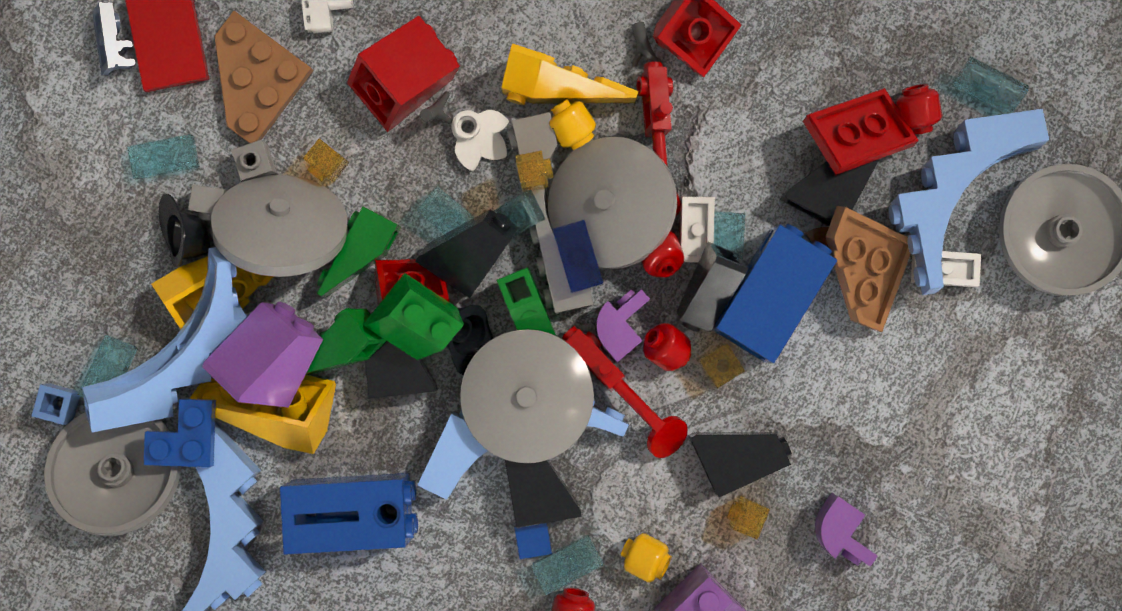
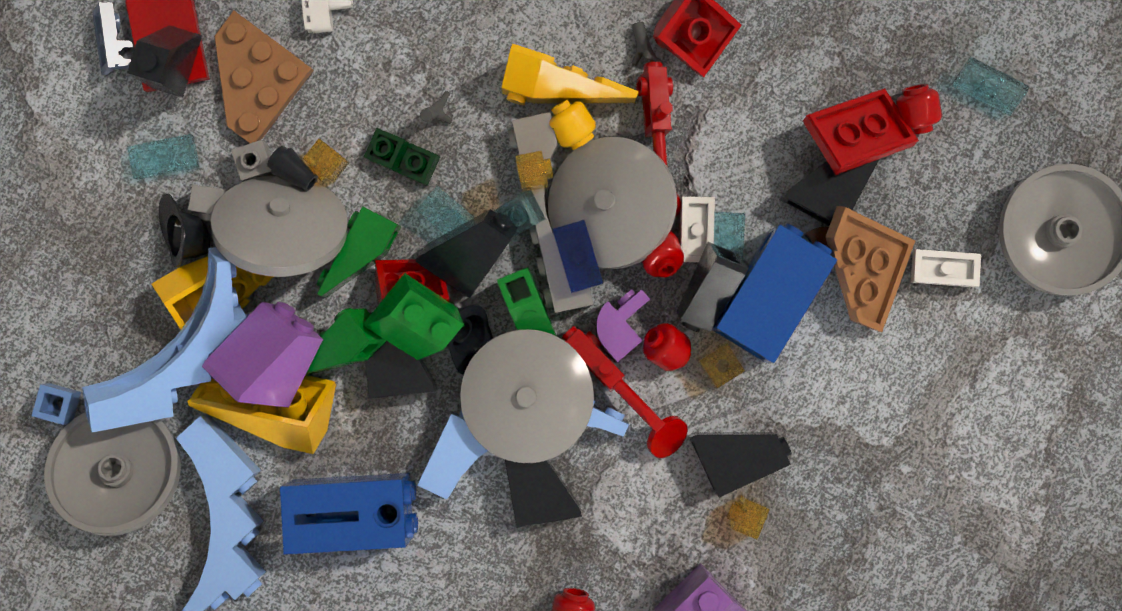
clear light blue plate [77,335,138,397] -> none
blue plate [144,399,216,467] -> none
red slope [347,16,460,132] -> none
white plate [451,110,509,171] -> none
blue tile [514,523,552,559] -> none
clear light blue plate [531,534,604,595] -> none
yellow head [621,533,672,583] -> none
medium lavender brick [815,493,878,567] -> none
light blue arch [888,109,1049,295] -> none
none -> black slope [127,25,202,98]
none -> black cone [267,146,318,192]
none -> dark green slope [364,128,440,186]

